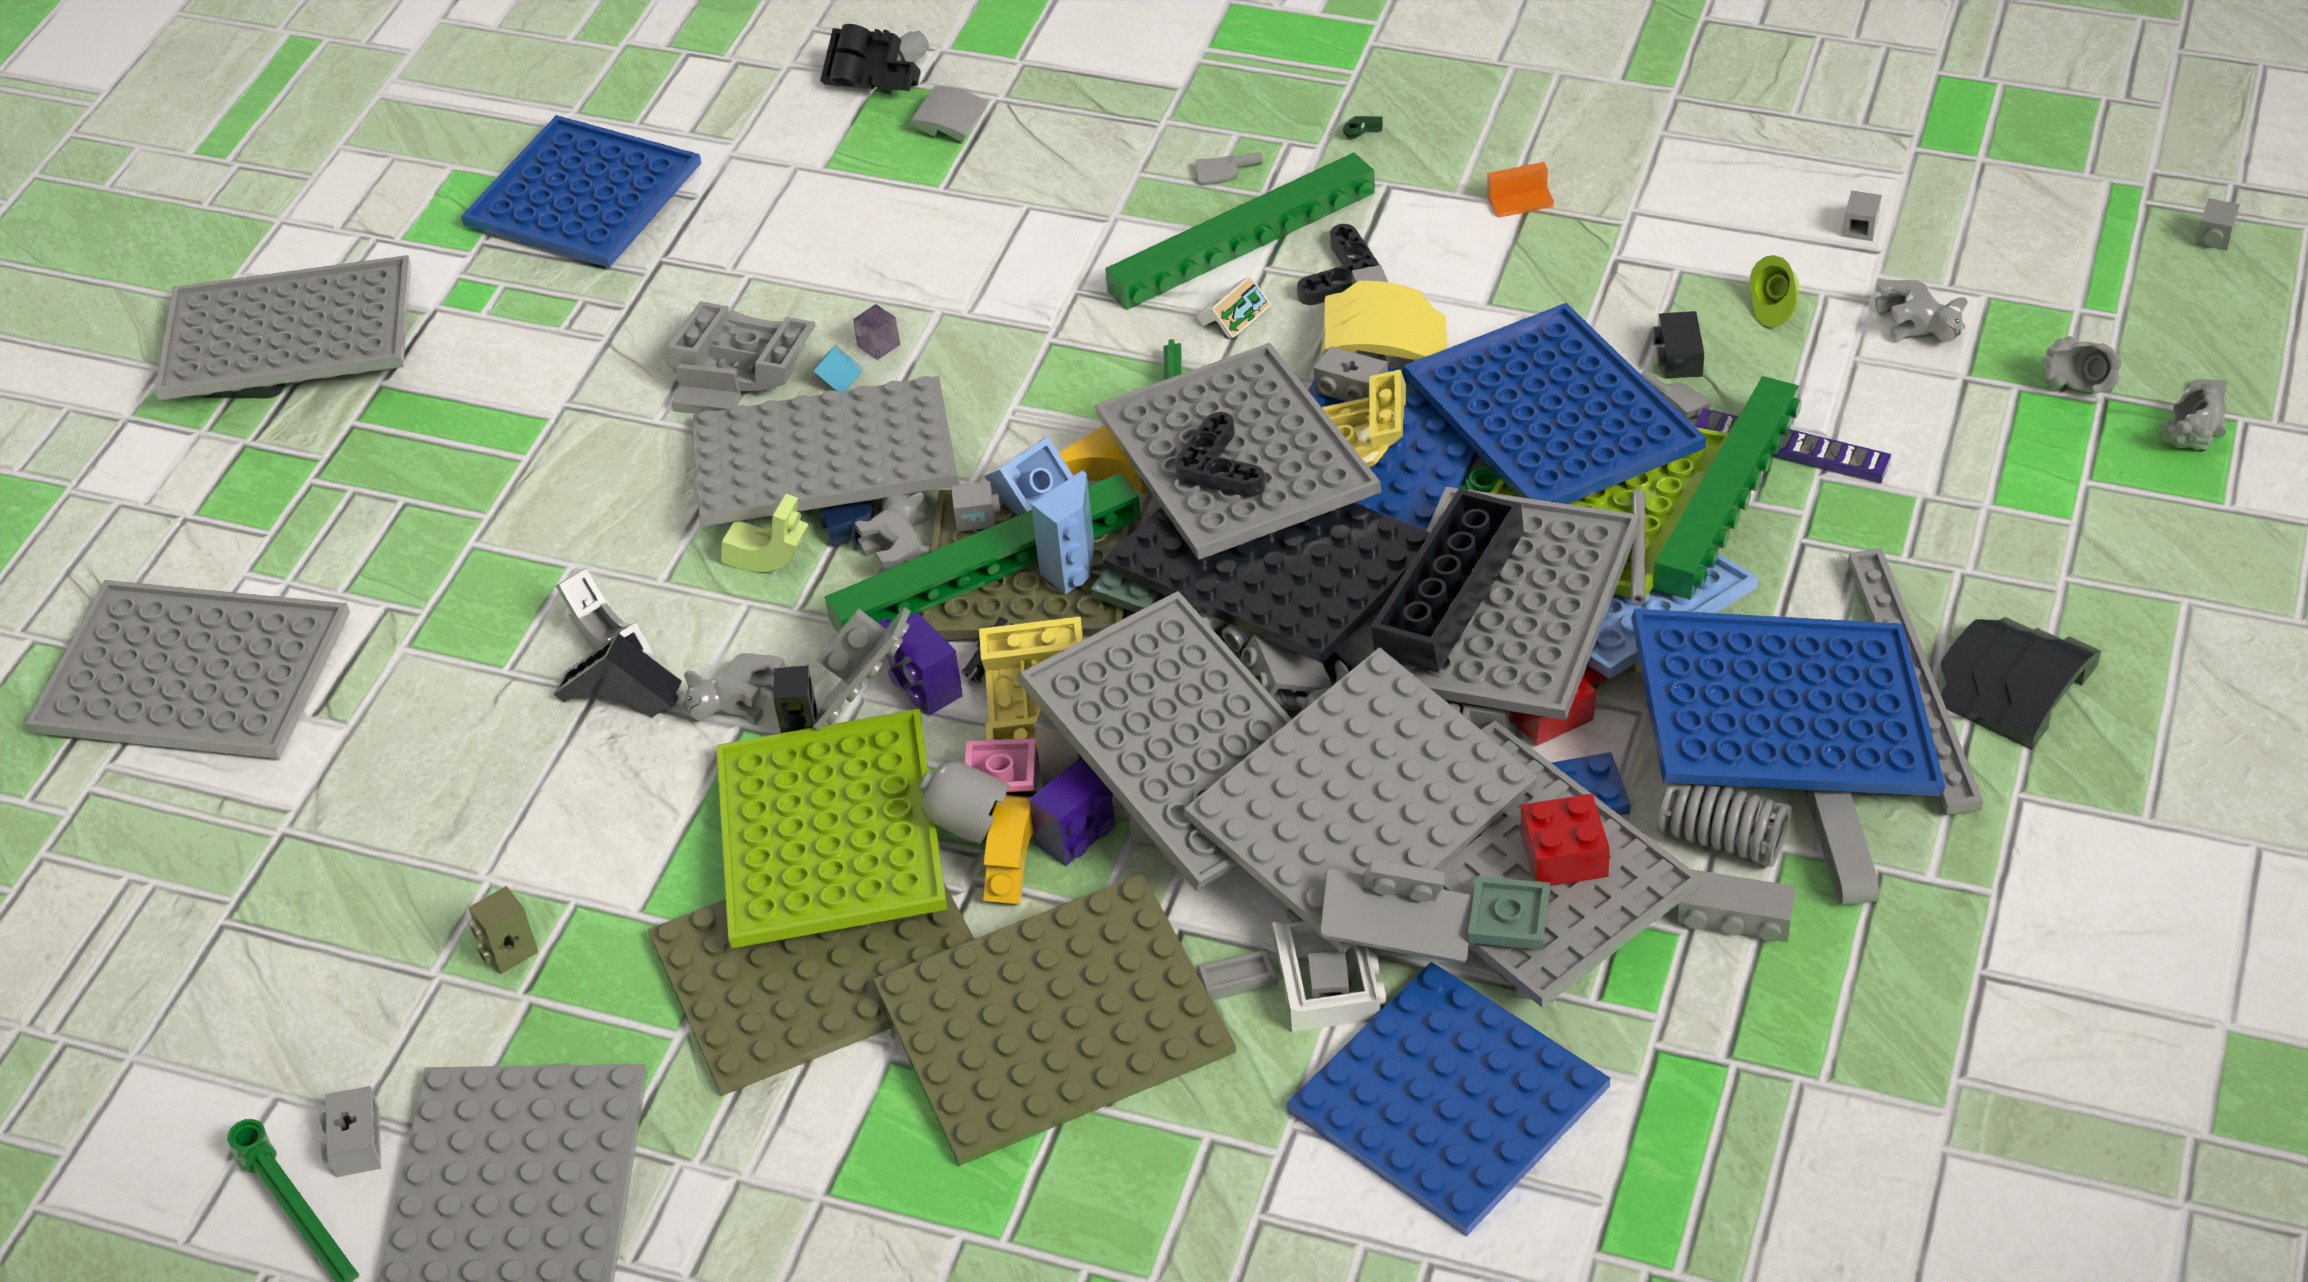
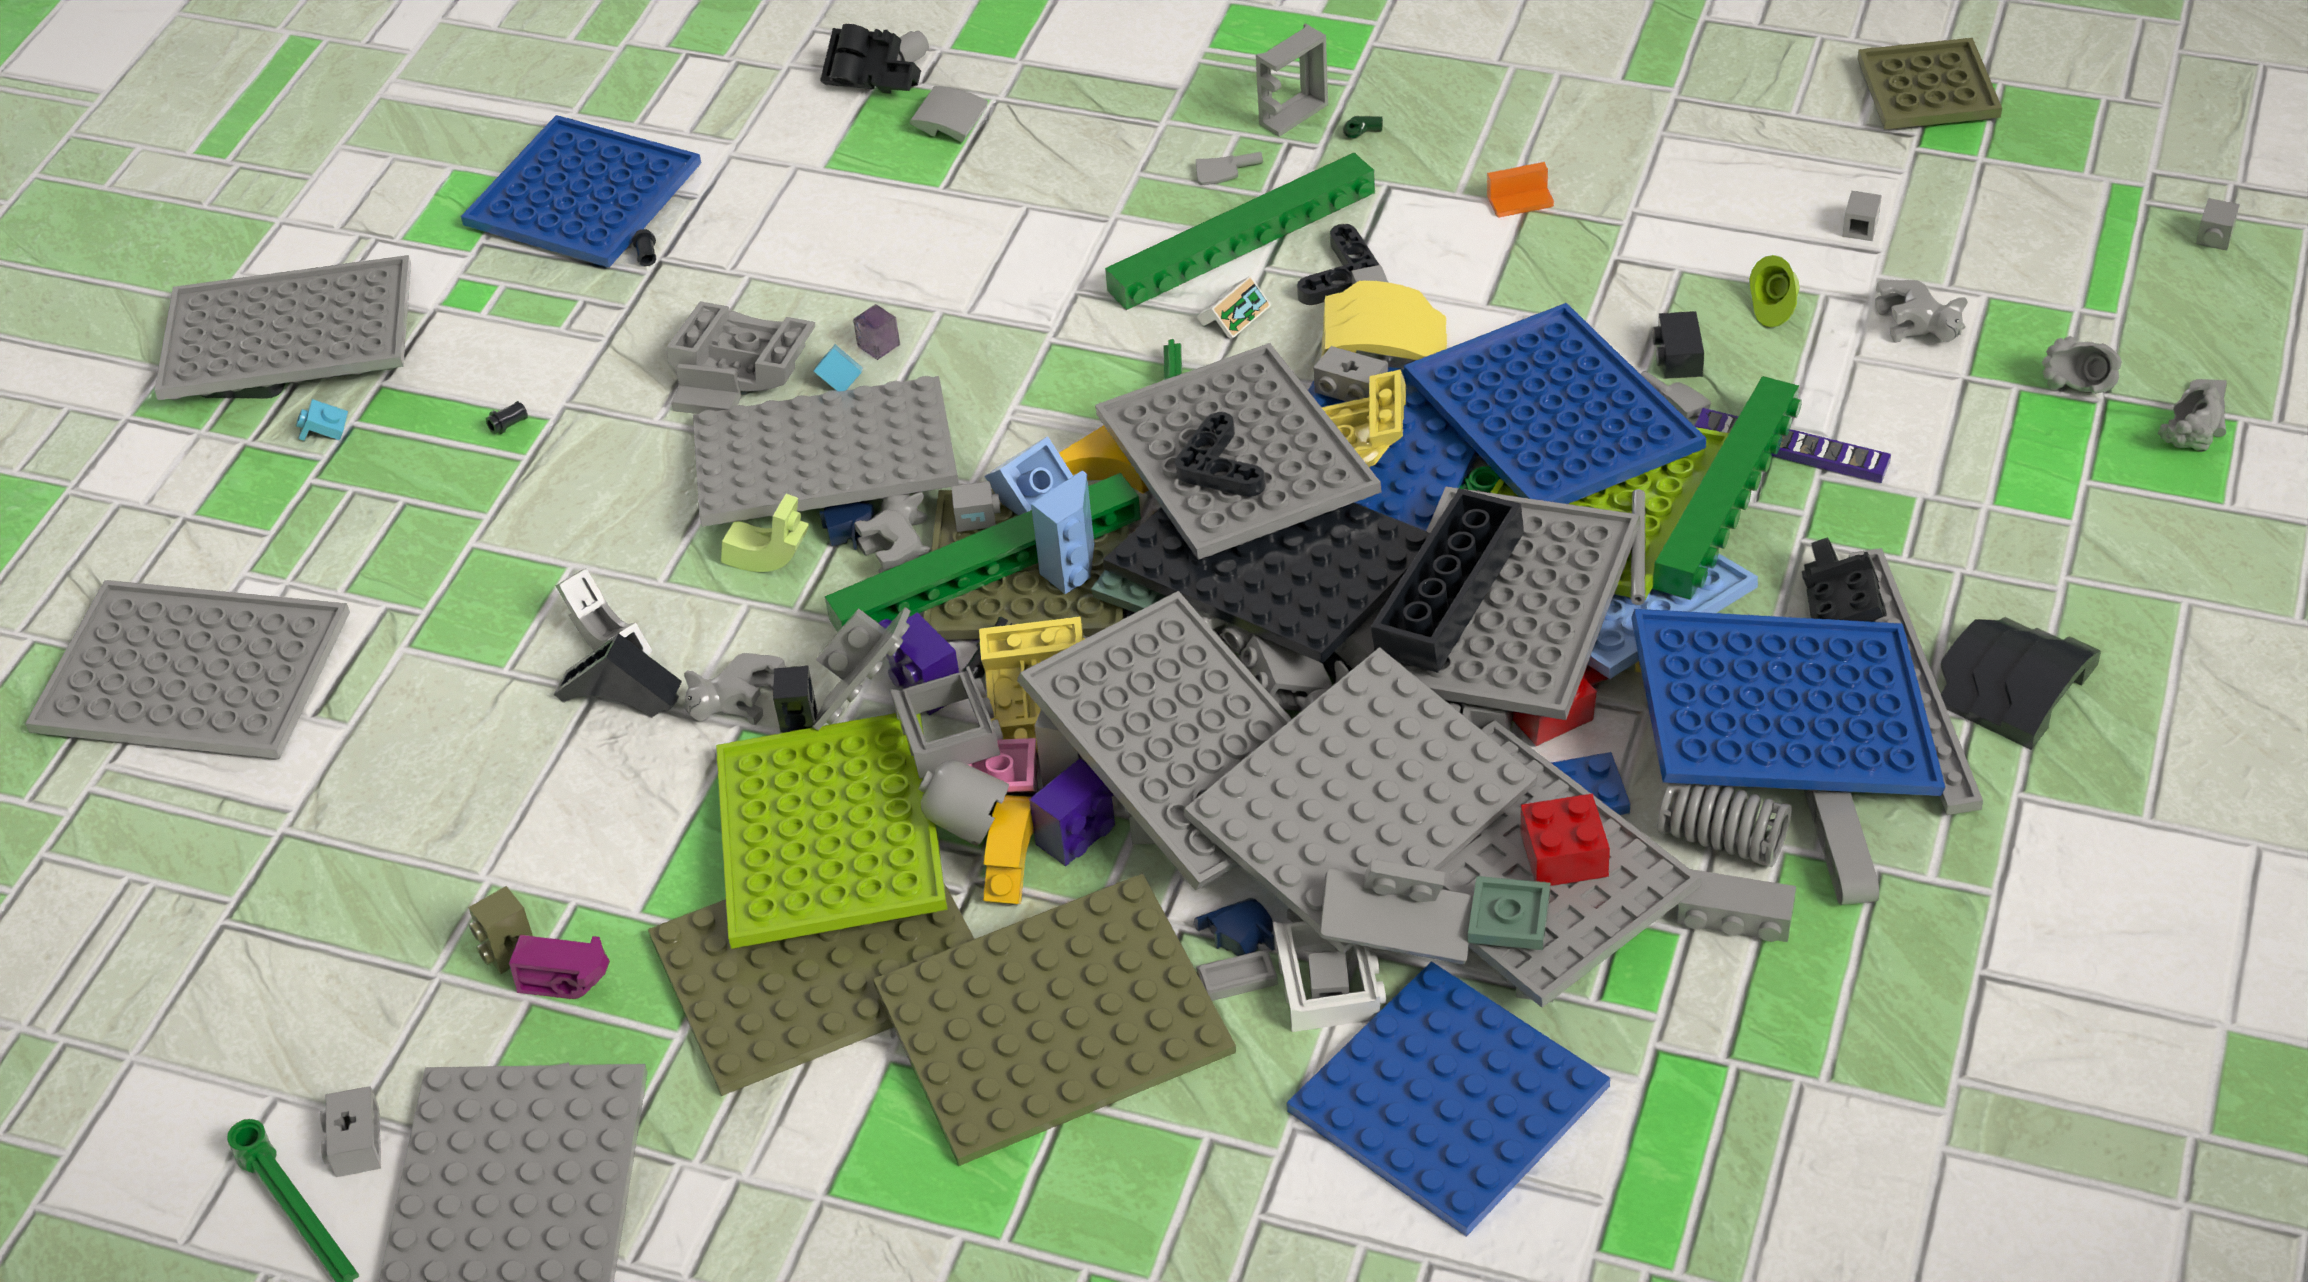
none -> medium azure bracket [296,399,348,441]
none -> black pin [486,401,528,434]
none -> magenta piece [509,935,610,999]
none -> black pin [632,229,656,266]
none -> light grey window [890,666,1003,779]
none -> dark blue piece [1193,898,1275,956]
none -> light grey window [1256,23,1328,137]
none -> black plate [1801,537,1887,622]
none -> olive plate [1857,38,2002,130]

